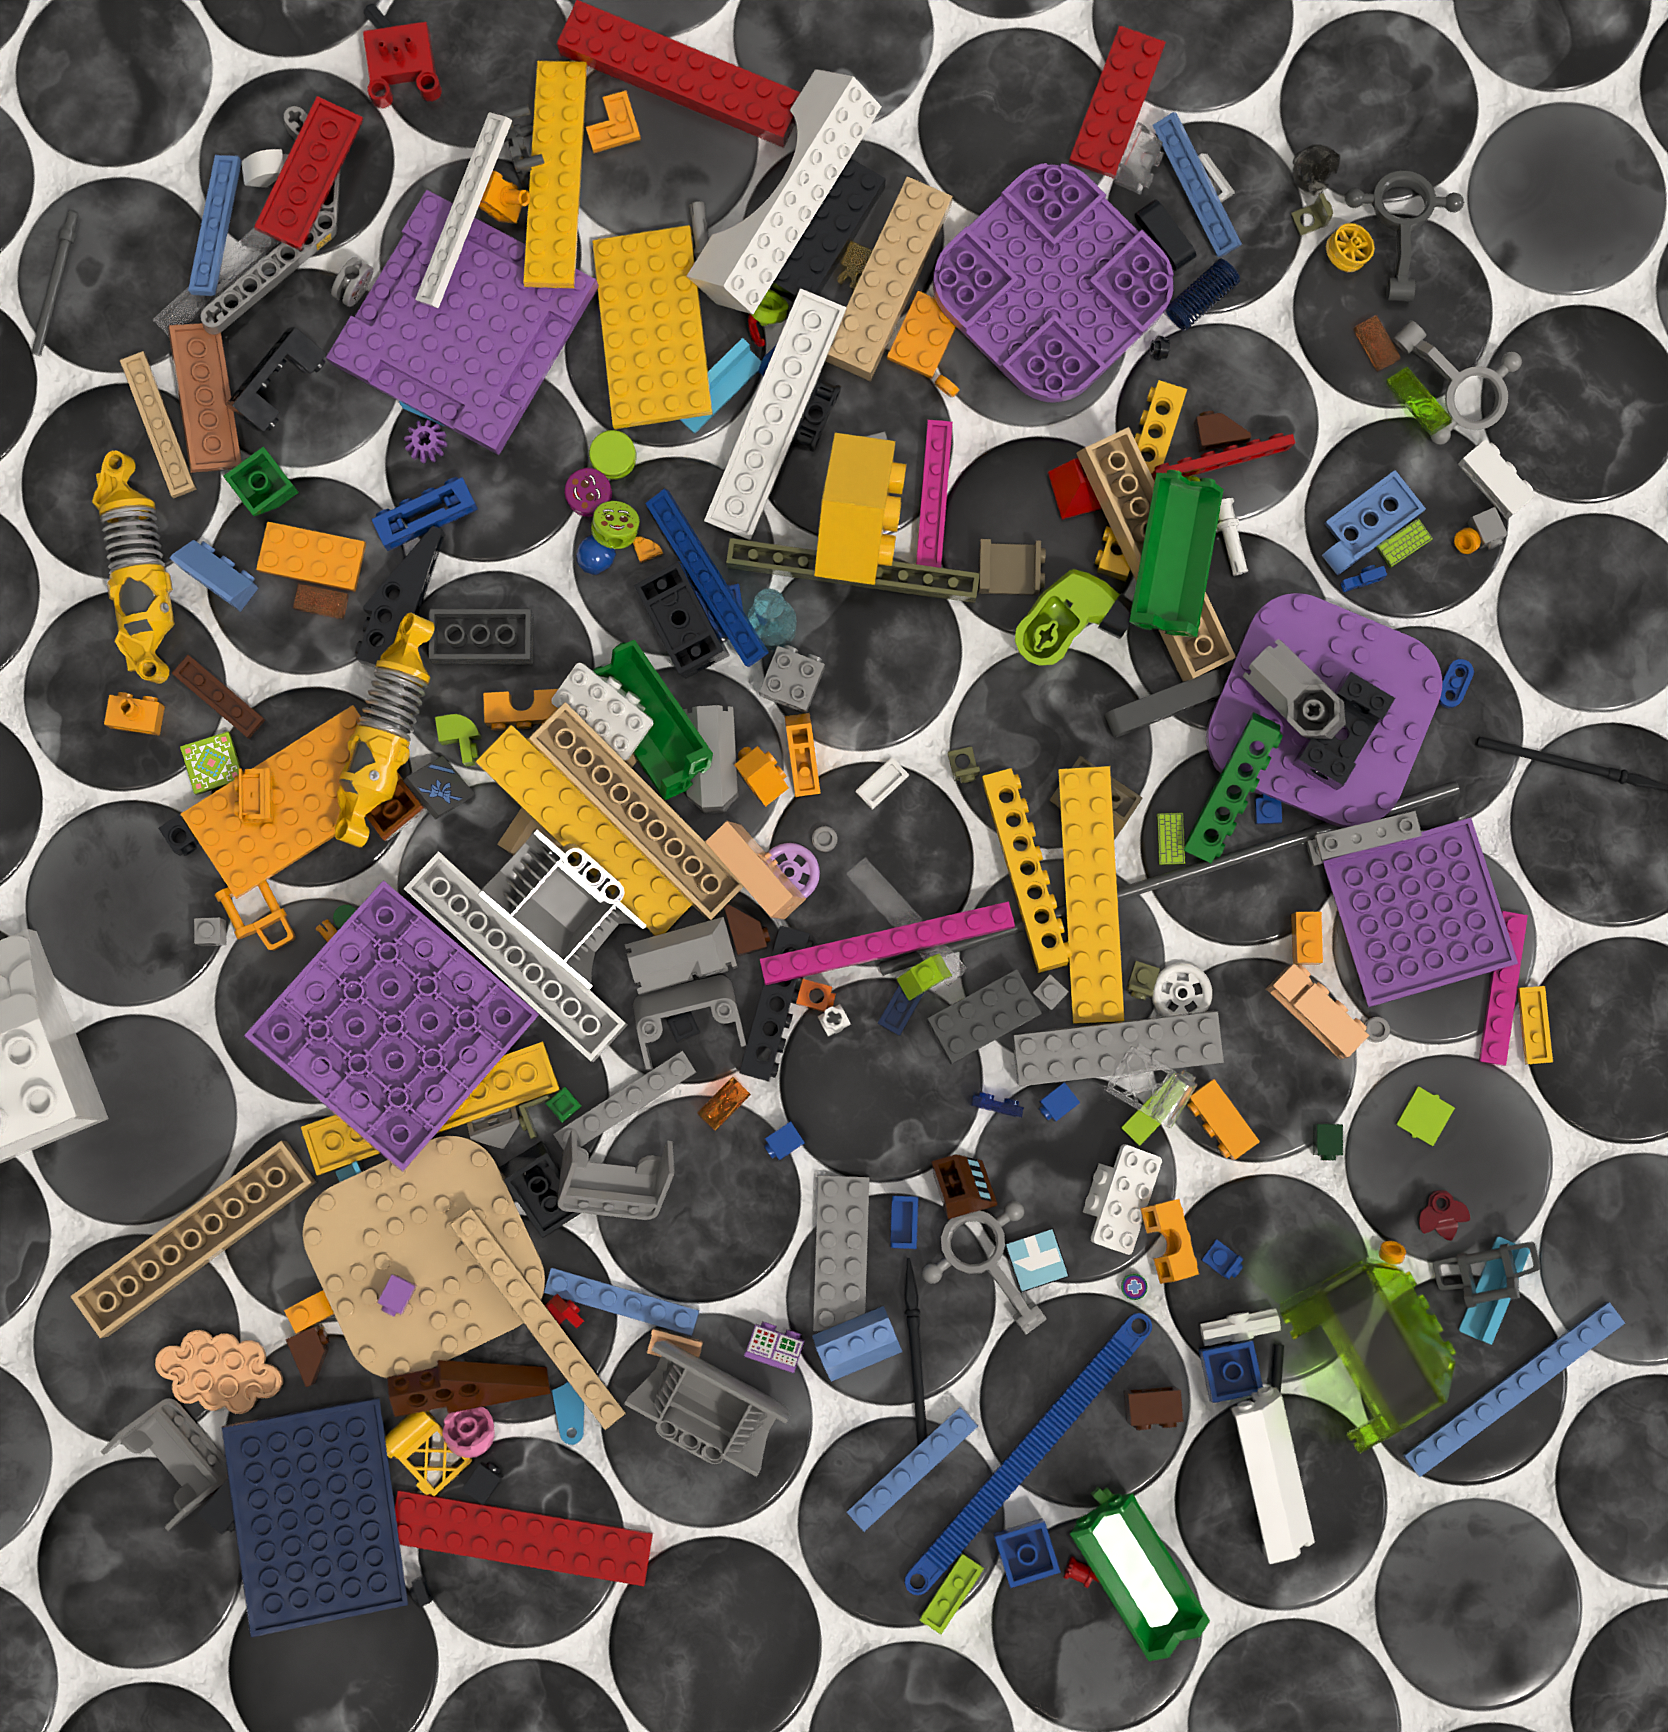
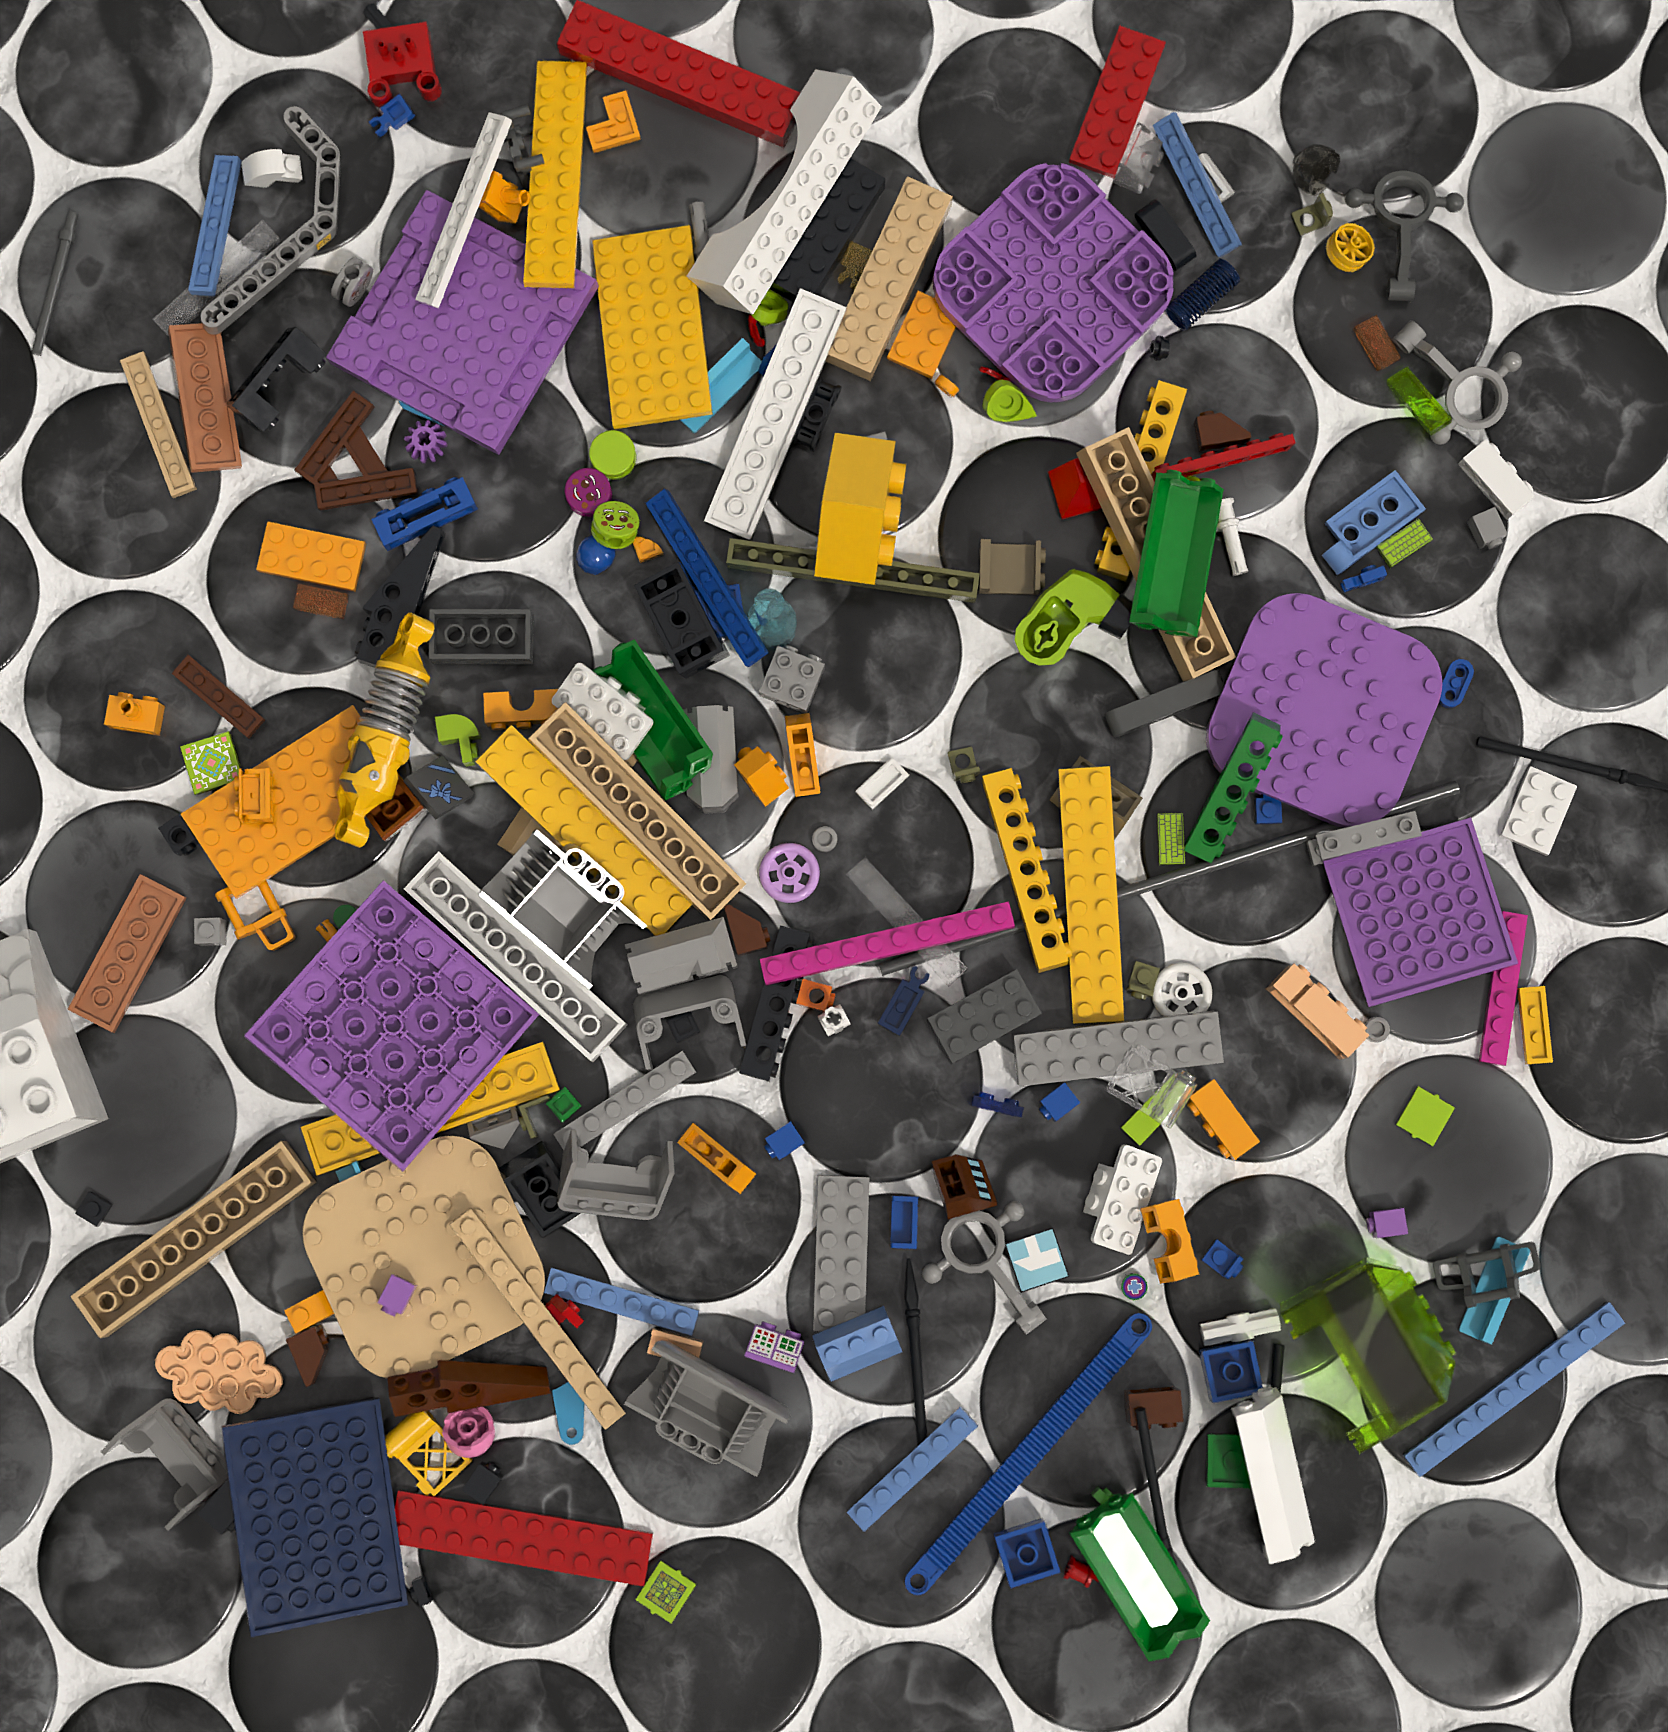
yellow piece [92,451,175,684] -> none
medium blue slope [169,540,258,612] -> none
green slope [223,446,299,516] -> none
red plate [254,96,363,251] -> none
clear orange plate [697,1077,751,1131] -> none
light nougat brick [705,821,806,920] -> none
lime slope [897,953,952,1001] -> none
dark pink plate [916,420,953,568] -> none
lime plate [919,1553,984,1635] -> none
light grey brick [1031,975,1069,1012] -> none
light grey brick [1243,639,1346,739] -> none
light orange brick [1291,912,1323,965] -> none
black plate [1292,672,1395,791] -> none
dark green brick [1313,1124,1343,1161] -> none
light orange tile [1379,1241,1406,1265] -> none
dark red plate [1419,1190,1470,1241] -> none
light orange tile [1454,528,1481,554] -> none
none -> nougat plate [68,874,187,1033]
none -> black plate [75,1192,112,1227]
none -> reddish brown plate [294,391,418,511]
none -> blue plate [369,94,415,137]
none -> piece [636,1561,696,1623]
none -> light orange slope [677,1123,756,1194]
none -> lime piece [979,367,1037,422]
none -> black piece [1135,1407,1177,1565]
none -> green plate [1206,1434,1251,1488]
none -> medium lavender brick [1366,1208,1408,1238]
none -> white plate [1500,766,1577,856]

